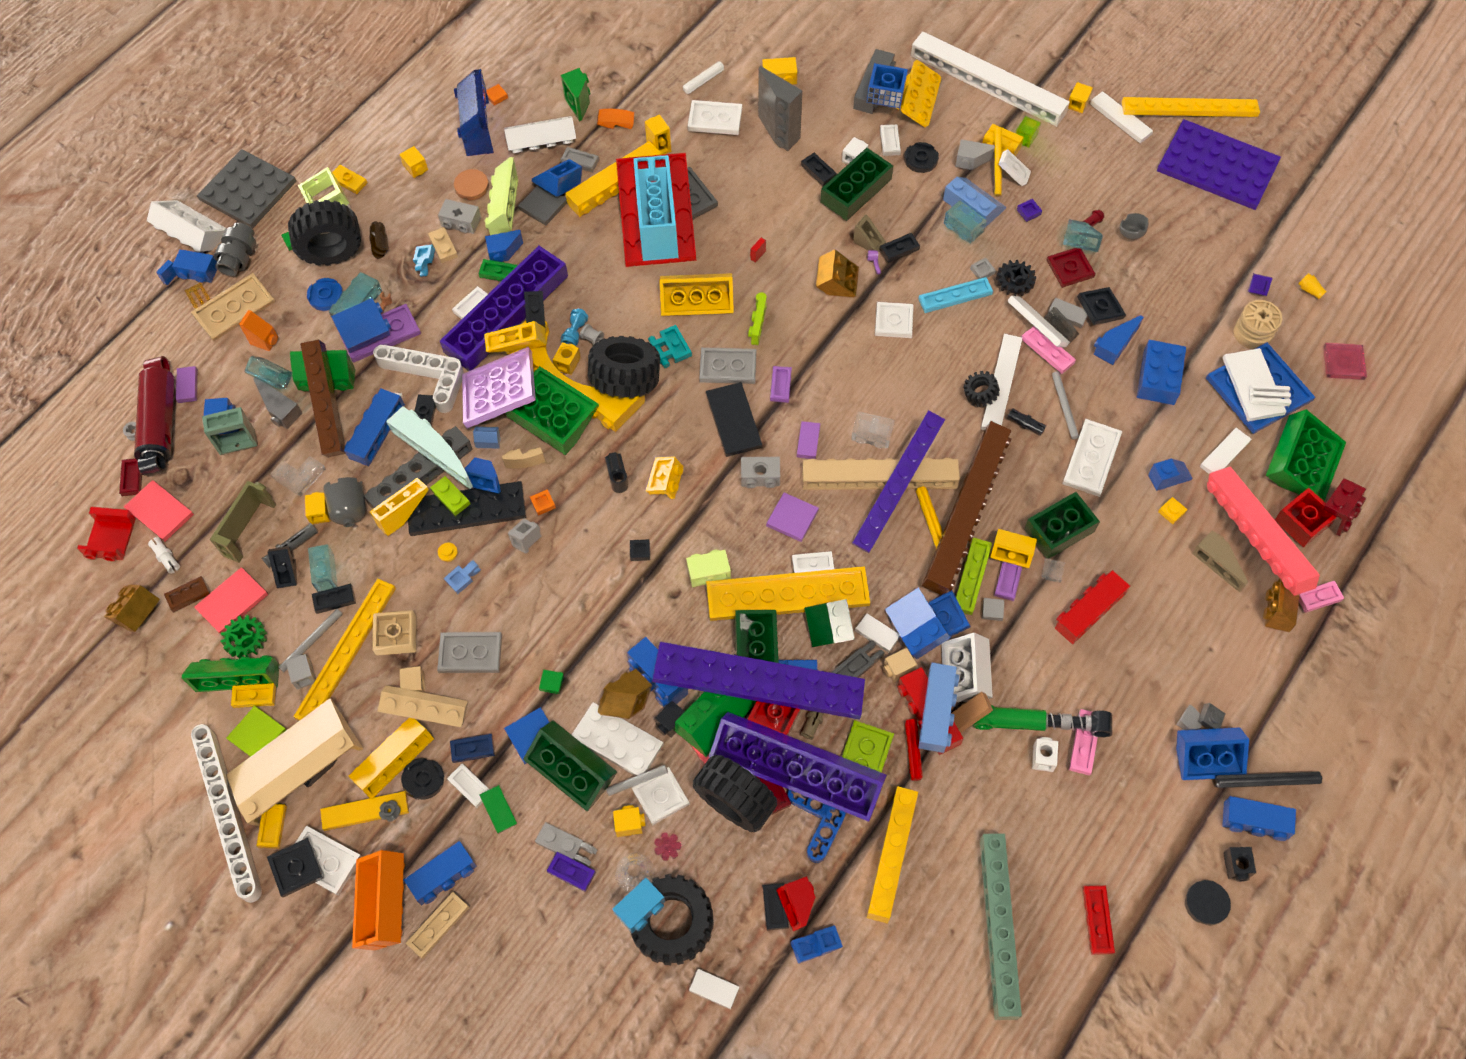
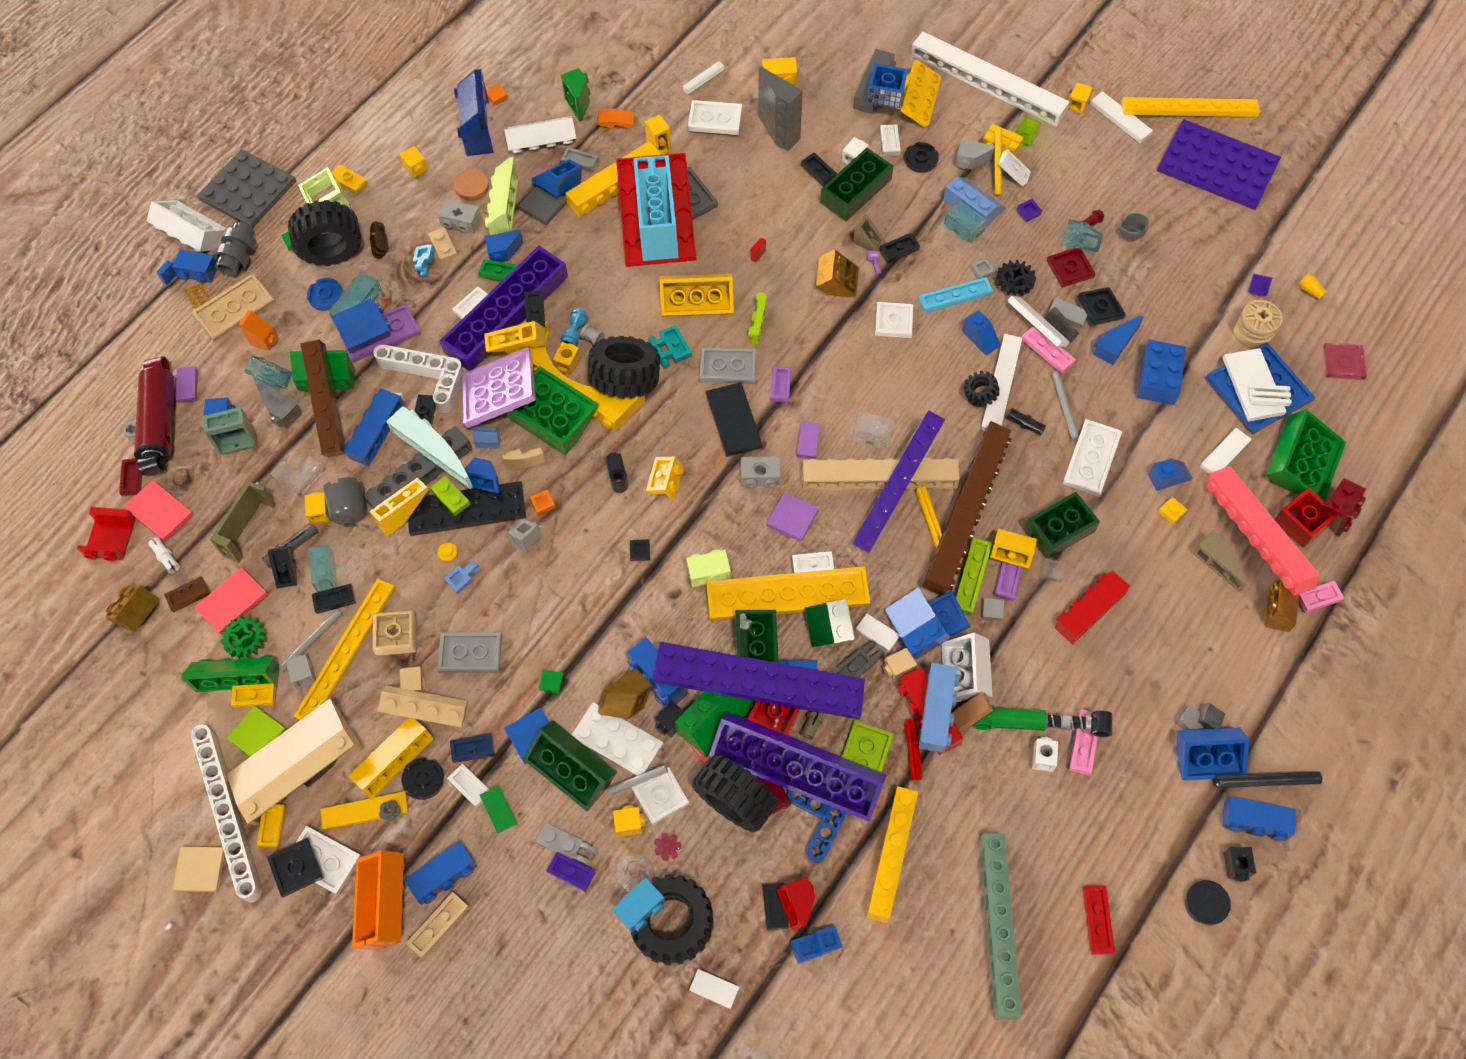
none -> tan tile [173,847,225,893]
none -> blue slope [962,310,1001,356]

